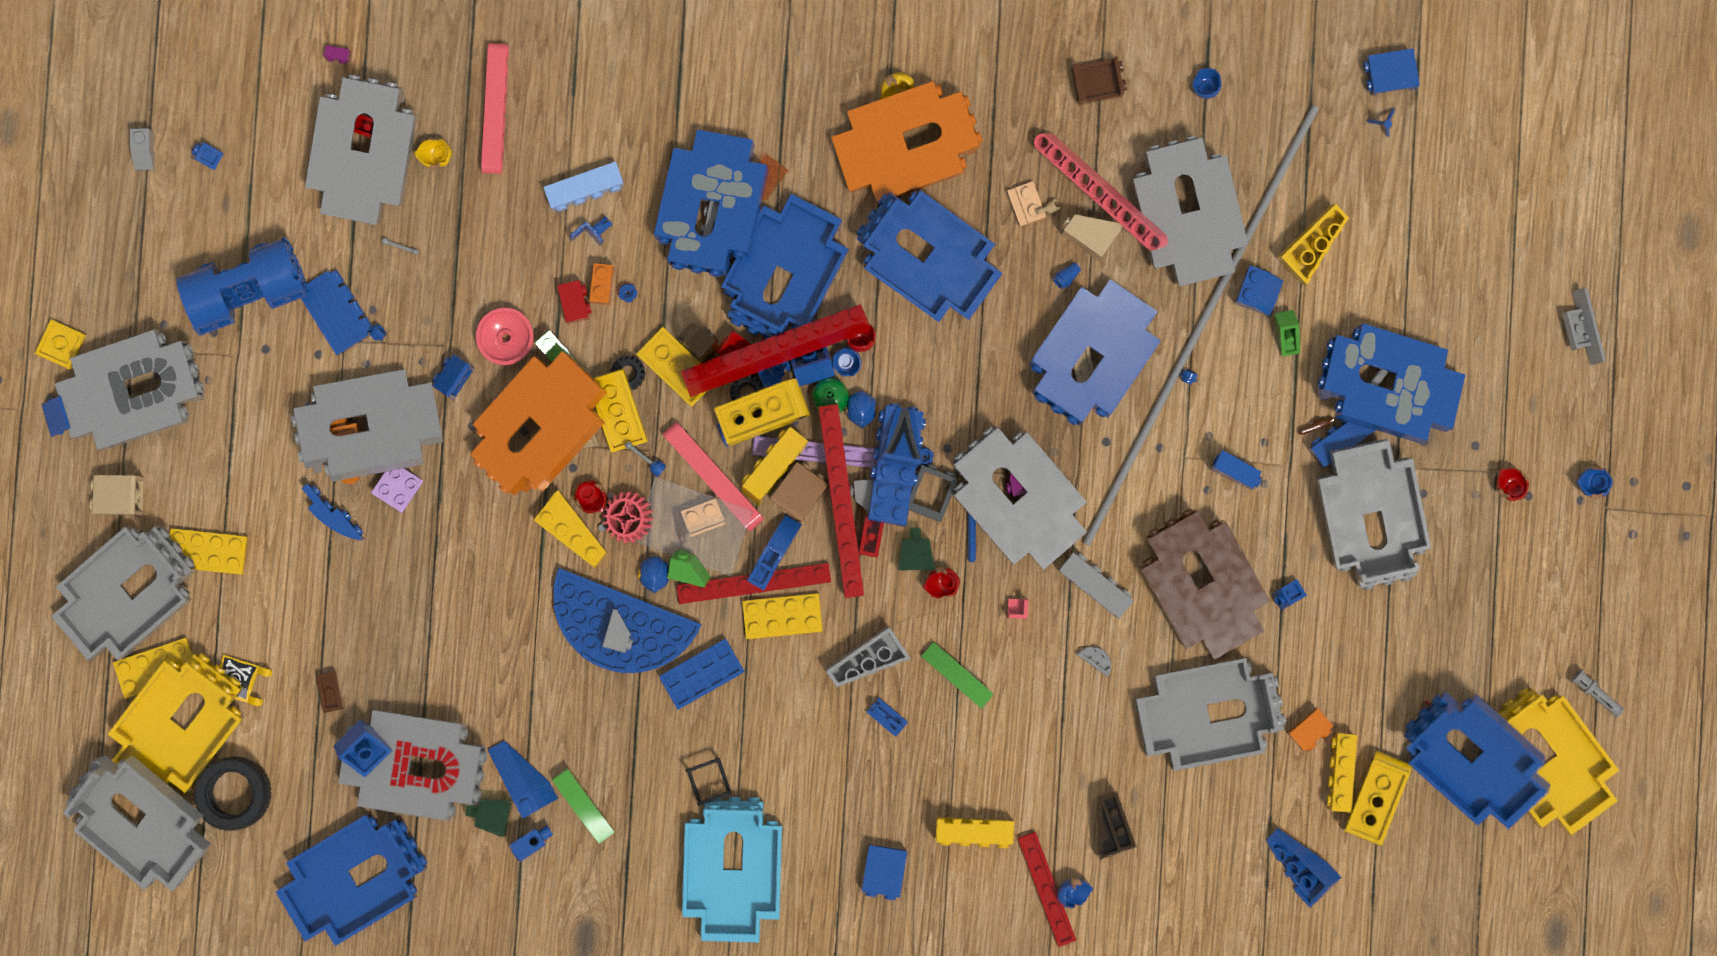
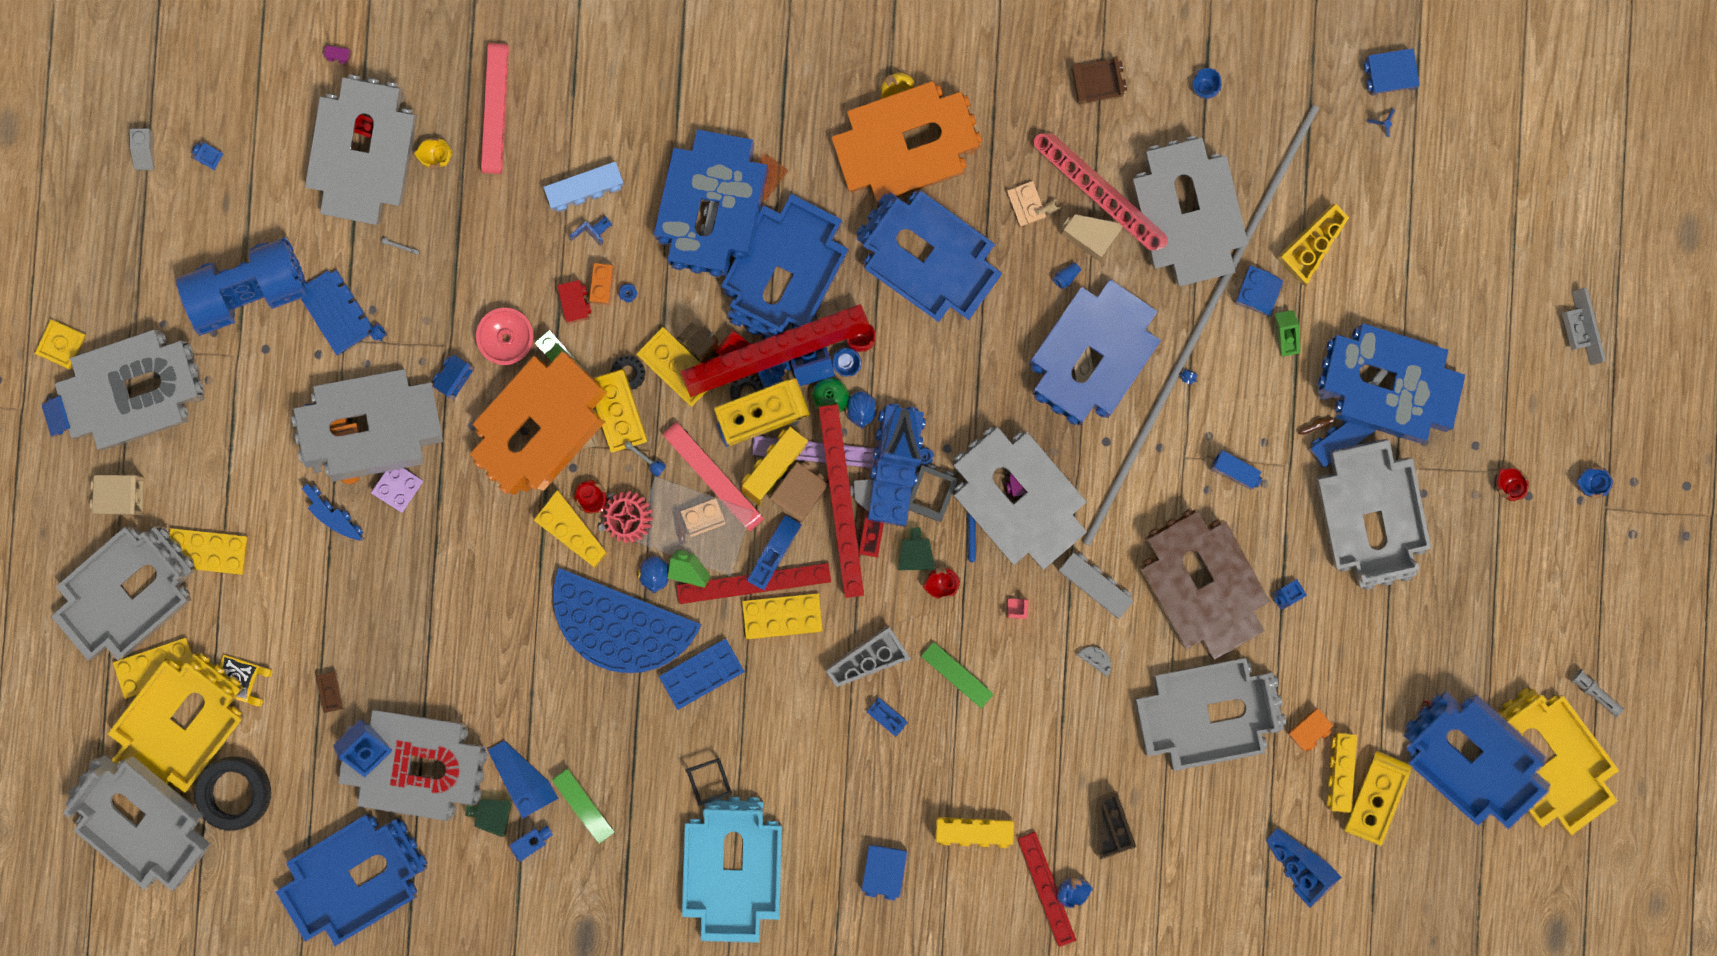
light grey slope [603,609,634,653] -> none

